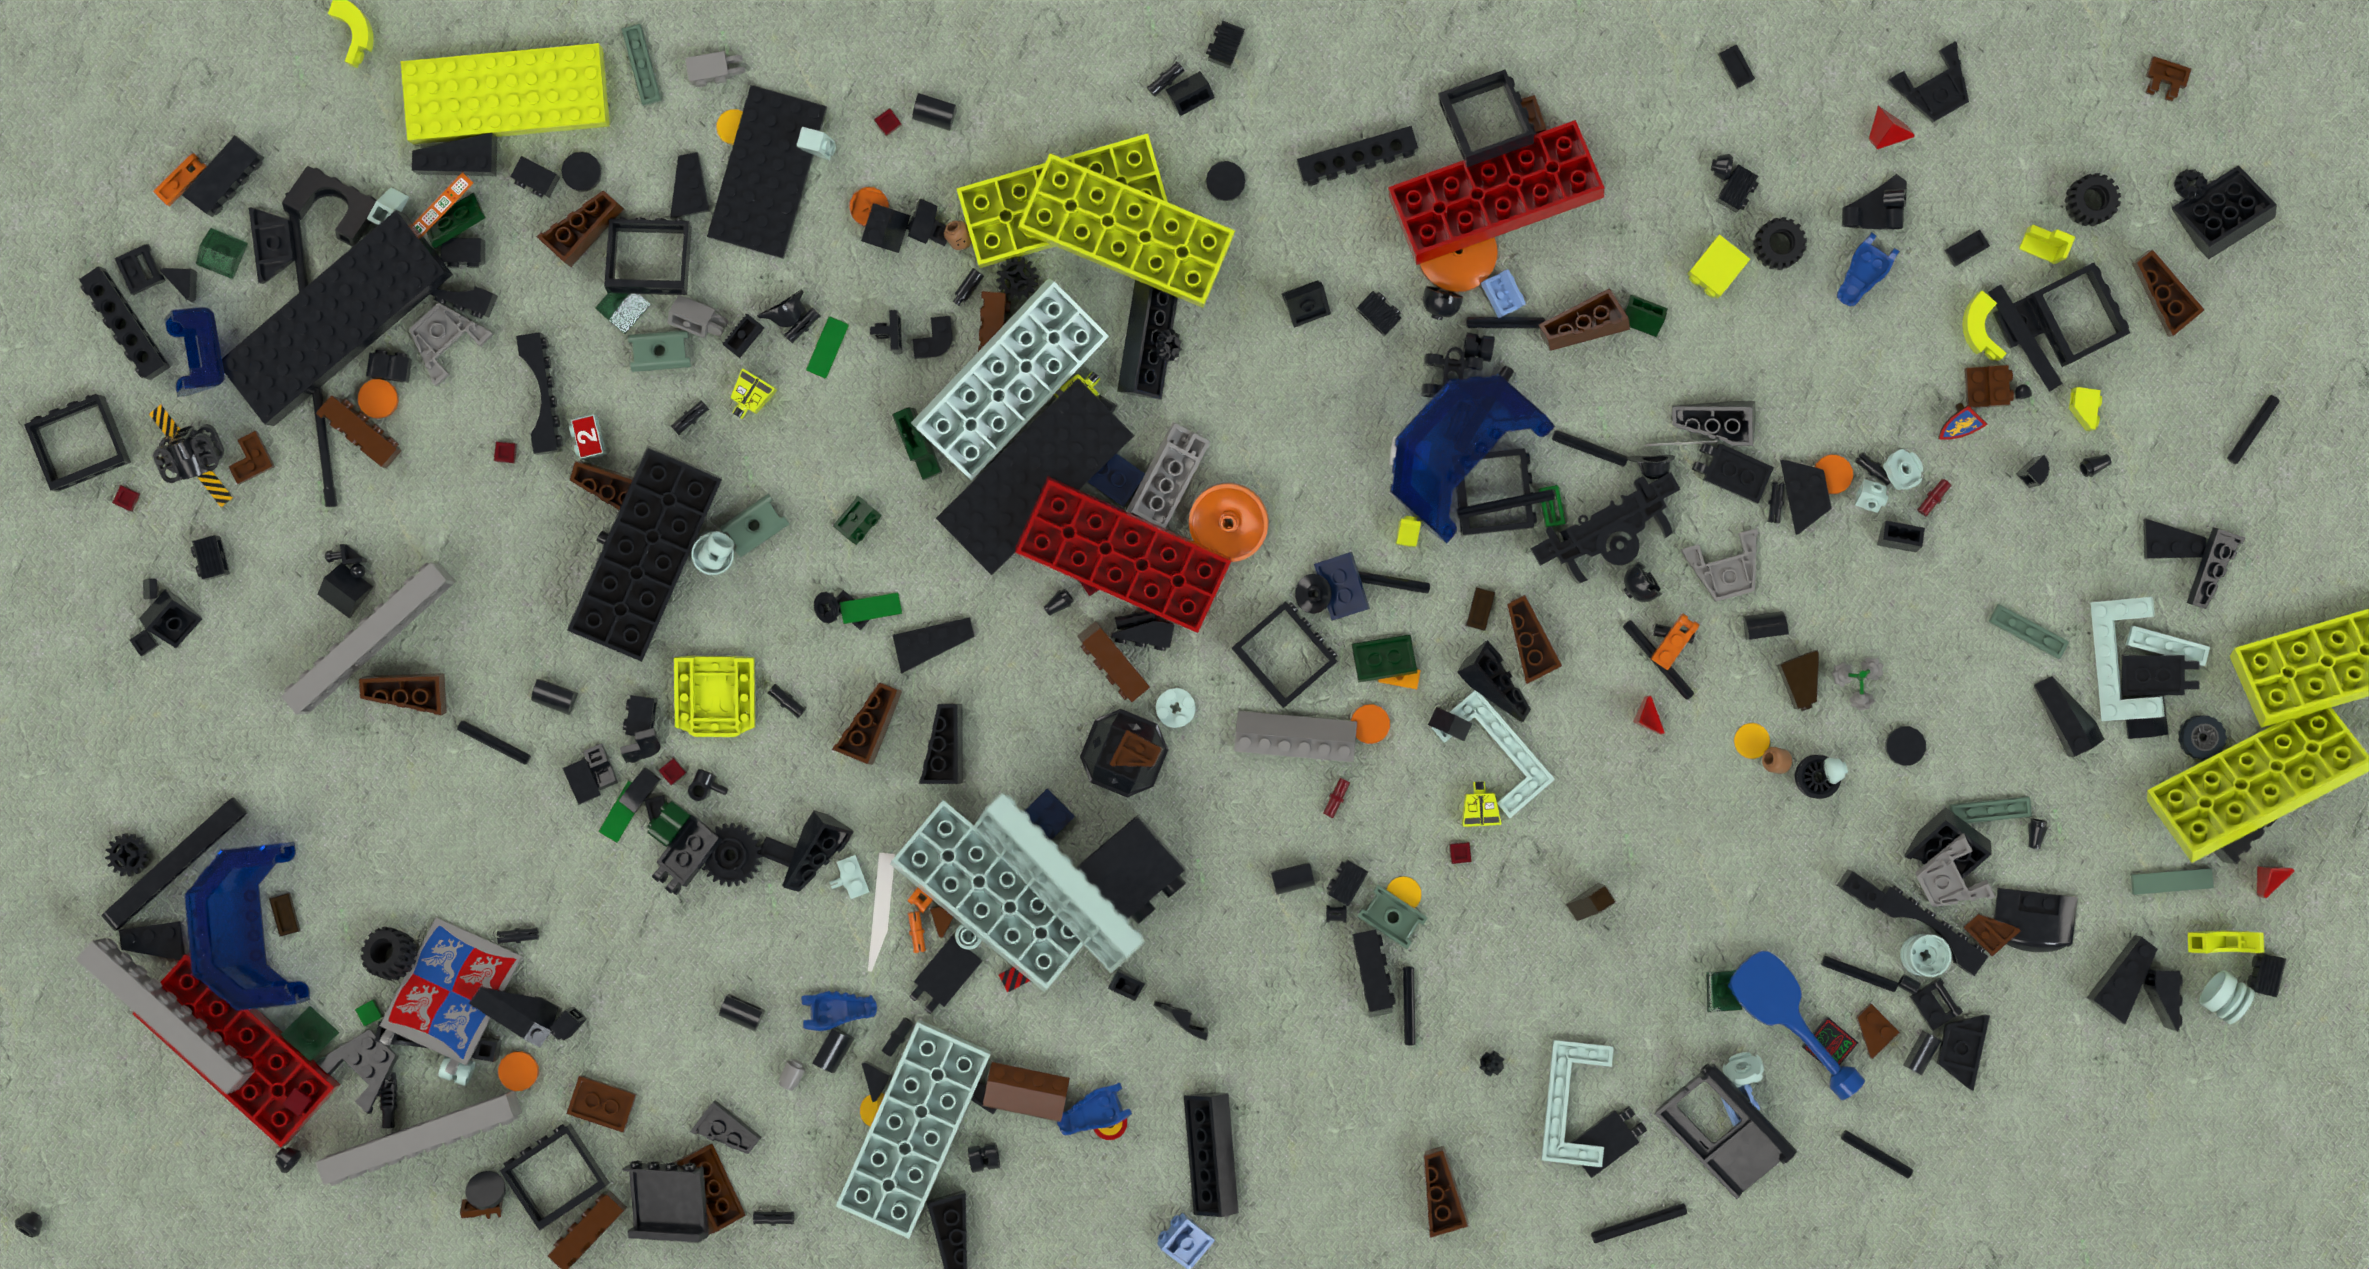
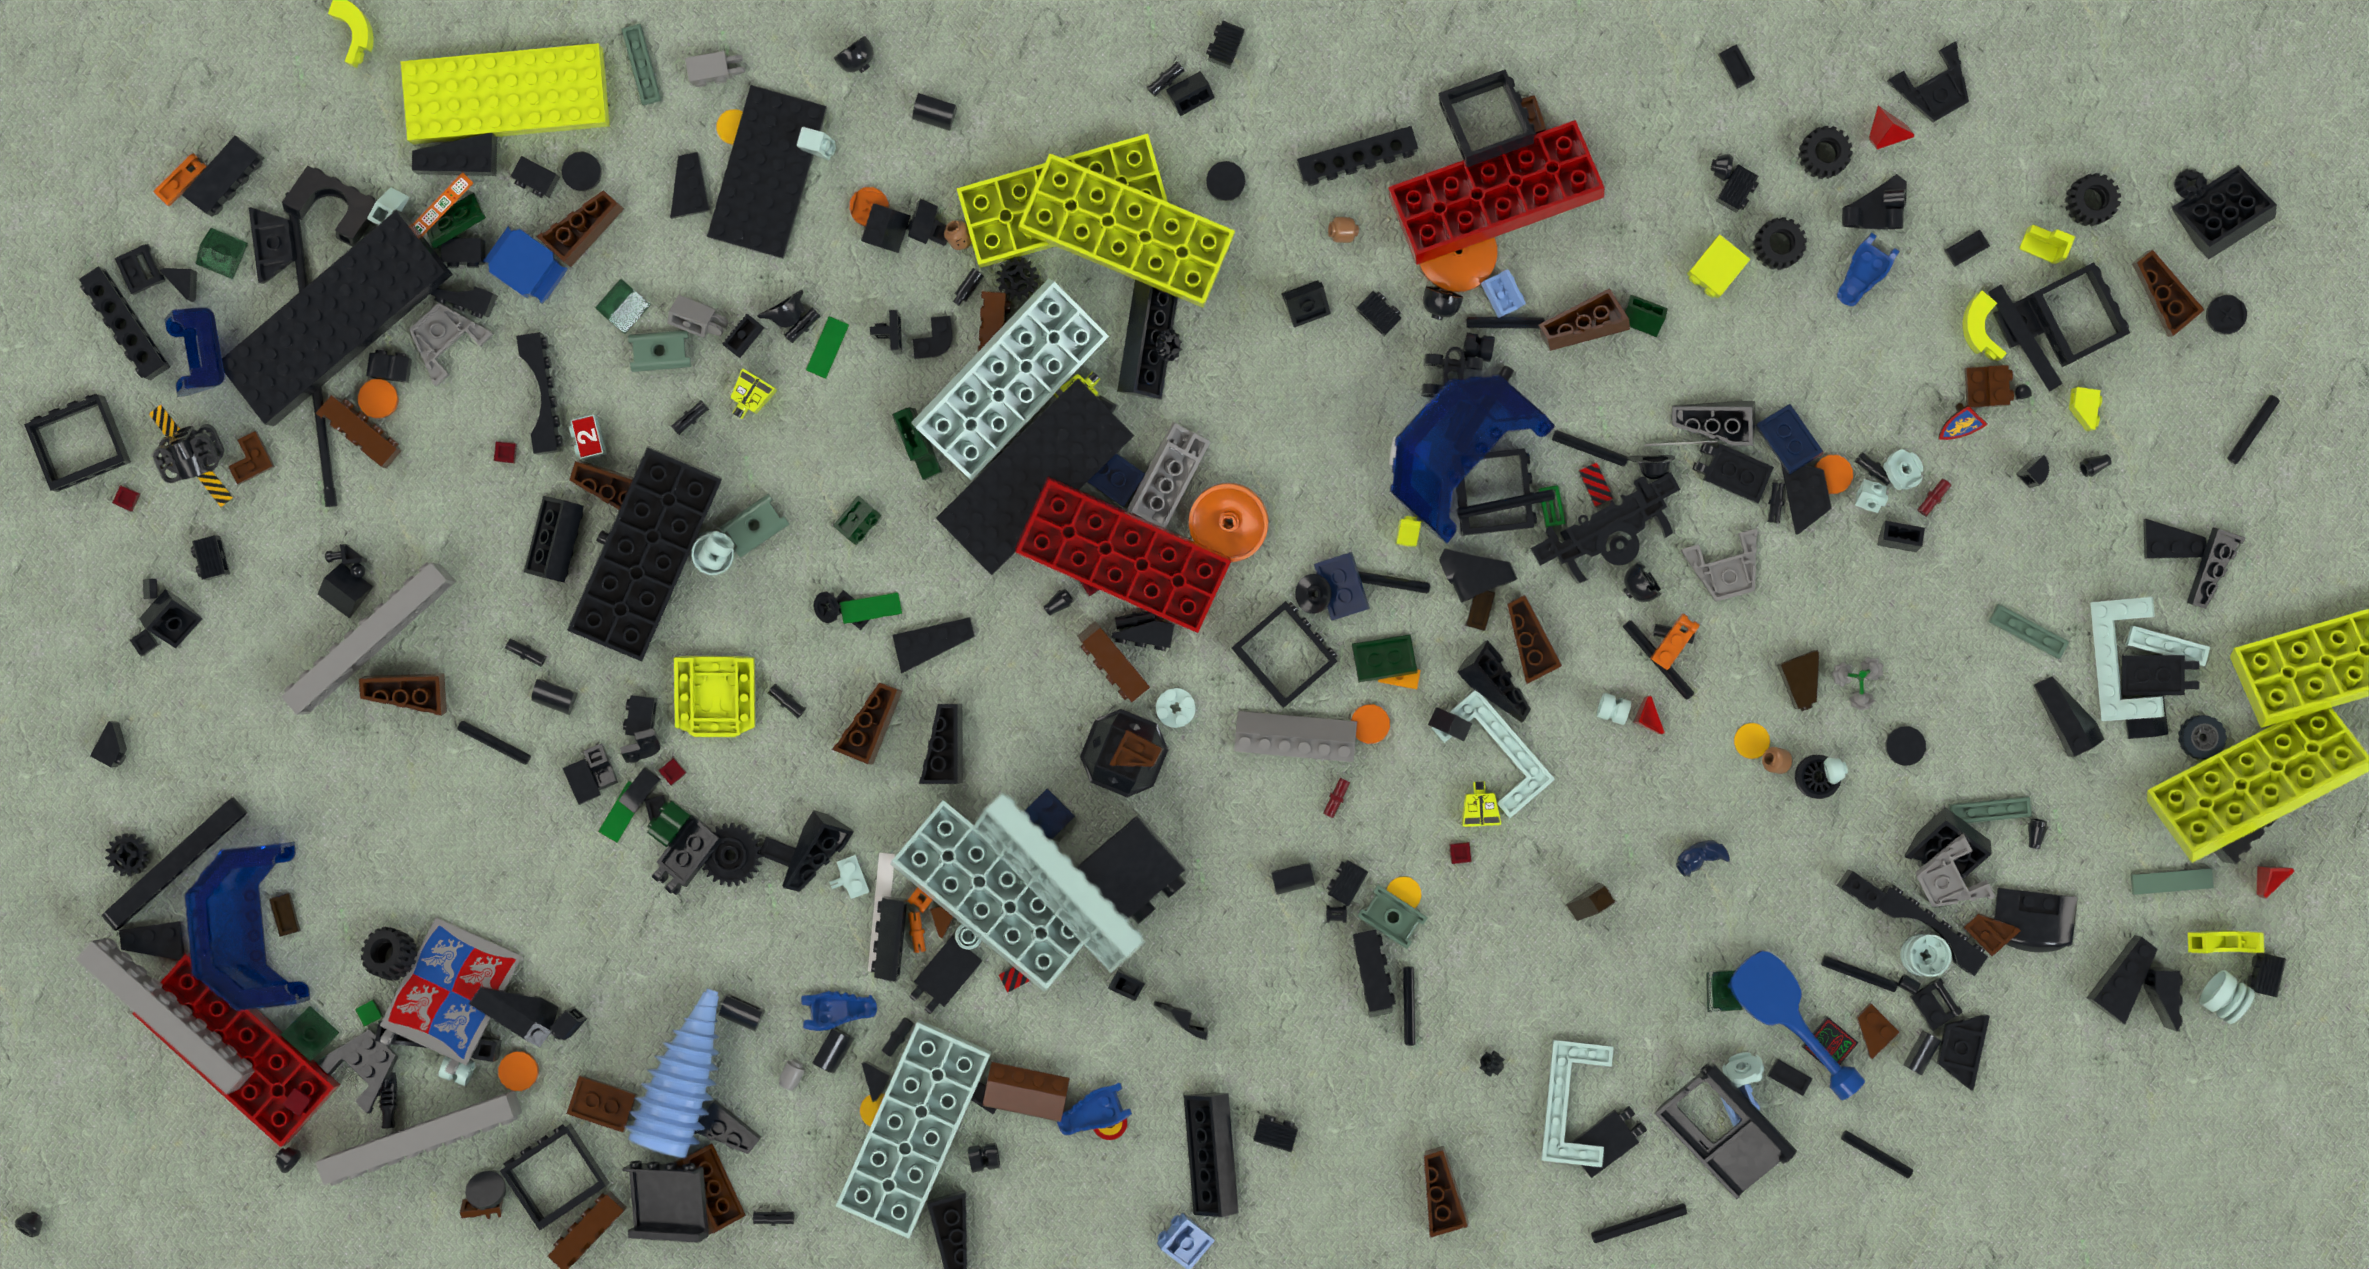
black pin [497,927,539,944] -> none
black window [604,217,692,295] -> none
black piece [688,768,728,801] -> none
dark red tile [874,108,902,137] -> none
black brick [1743,611,1789,640] -> none
reddish brown plate [2146,56,2192,102] -> none
none -> black slope [90,721,127,767]
none -> blue piece [483,226,568,304]
none -> black pin [505,638,546,667]
none -> black slope [524,496,584,583]
none -> light blue cone [624,988,720,1158]
none -> black cylinder [834,36,874,73]
none -> black slope [871,897,908,982]
none -> black brick [1253,1114,1298,1152]
none -> medium nougat head [1328,217,1359,243]
none -> black panel [1439,548,1517,603]
none -> tile [1578,463,1613,507]
none -> light aqua wheel [1596,693,1631,725]
none -> dark blue animal [1676,840,1730,877]
none -> dark blue plate [1756,404,1823,474]
none -> black tile [1767,1059,1813,1096]
none -> black tyre [1798,126,1853,179]
none -> black tile [2206,295,2247,335]

